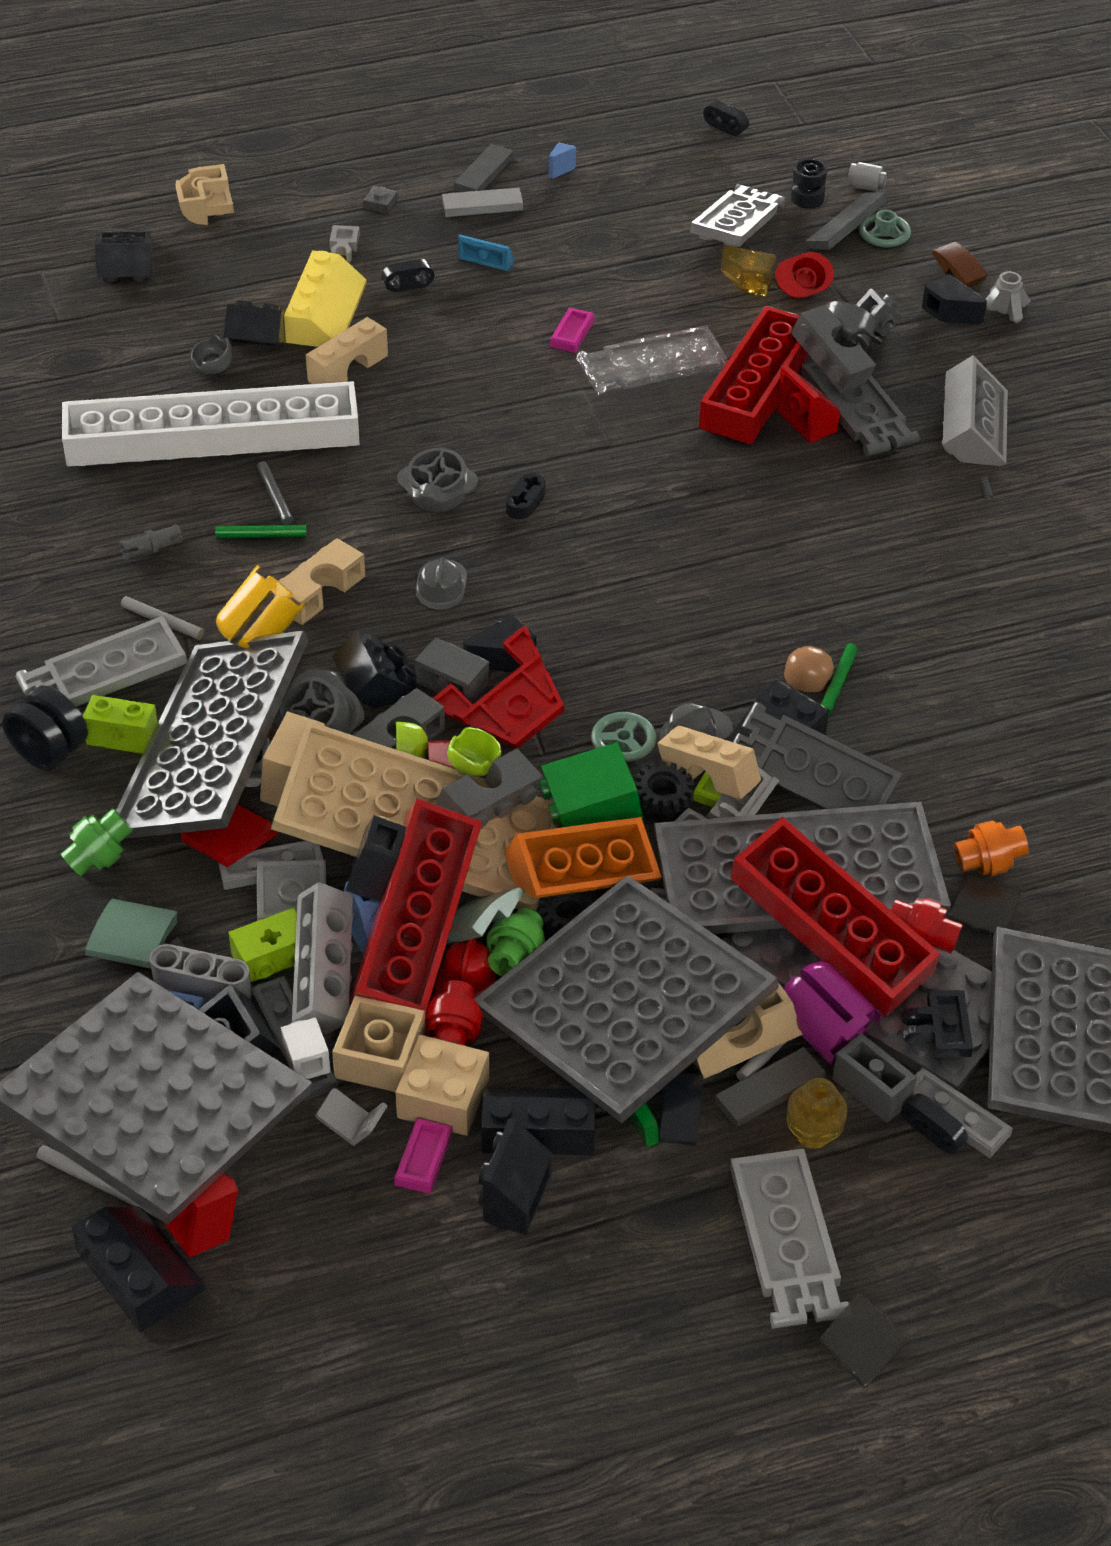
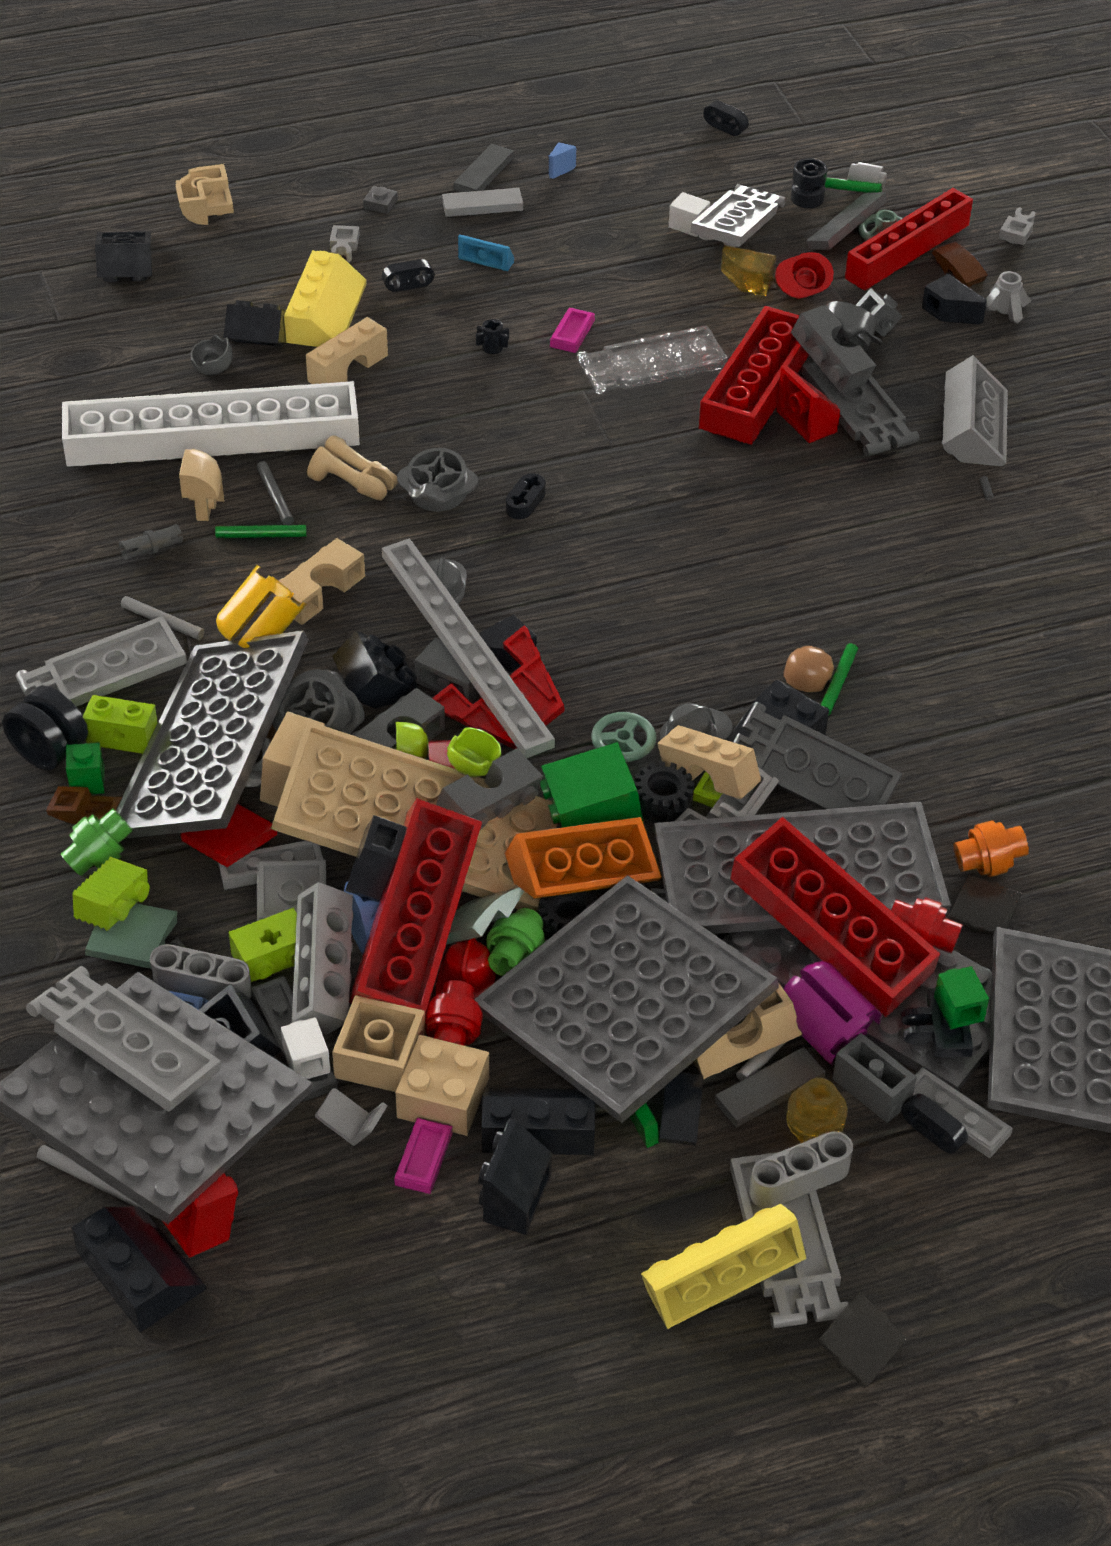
none -> light grey hinge [26,966,221,1112]
none -> reddish brown slope [46,786,122,824]
none -> green brick [66,742,105,795]
none -> lime brick [73,857,150,931]
none -> tan brick [179,448,224,521]
none -> tan piece [307,435,398,501]
none -> light grey plate [382,538,555,758]
none -> black gear [476,319,509,354]
none -> light yellow slope [641,1204,807,1329]
none -> white brick [669,192,710,237]
none -> light grey beam [749,1131,853,1208]
none -> green bar [825,178,882,193]
none -> red brick [845,188,973,290]
none -> green brick [934,966,989,1029]
none -> light grey plate [999,207,1035,246]

